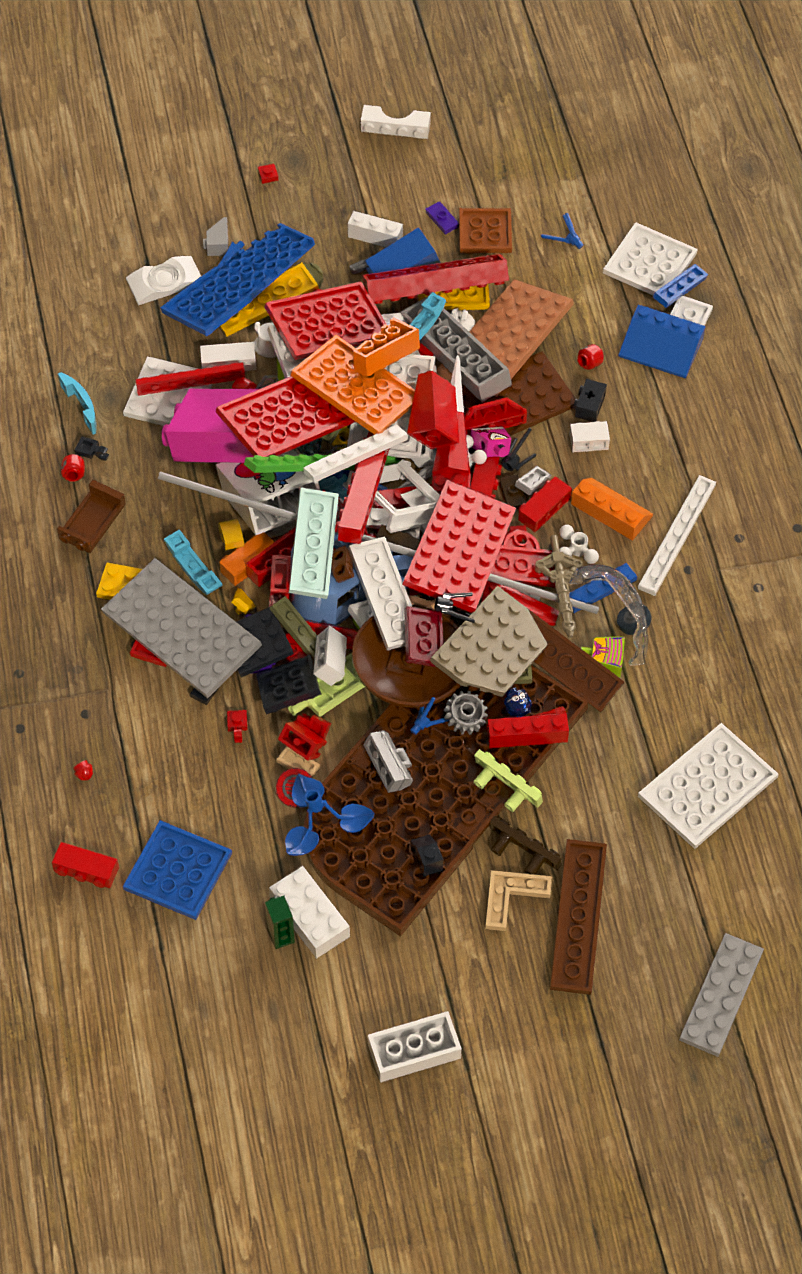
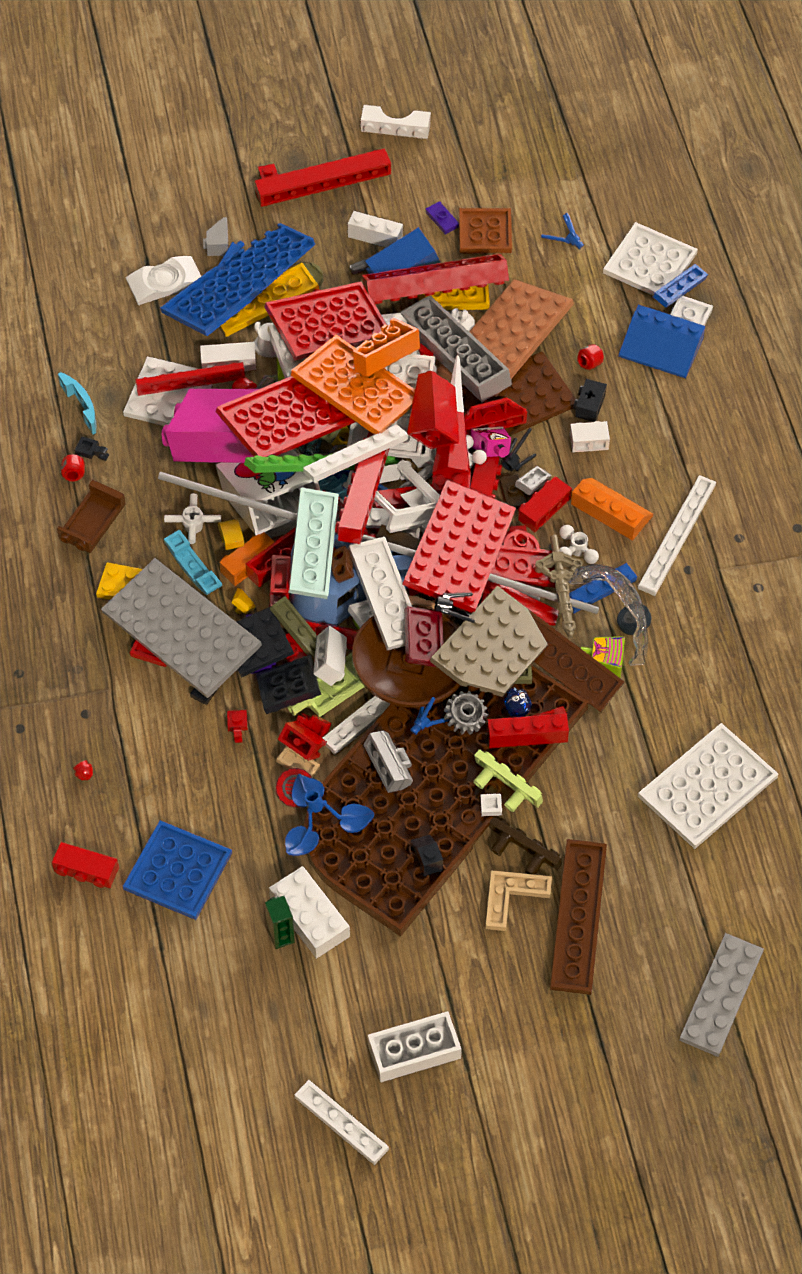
medium azure slope [409,292,446,340] -> none
none -> white bar [164,493,221,544]
none -> red brick [255,148,391,207]
none -> white plate [295,1080,389,1165]
none -> white plate [323,696,390,754]
none -> white plate [481,794,502,816]

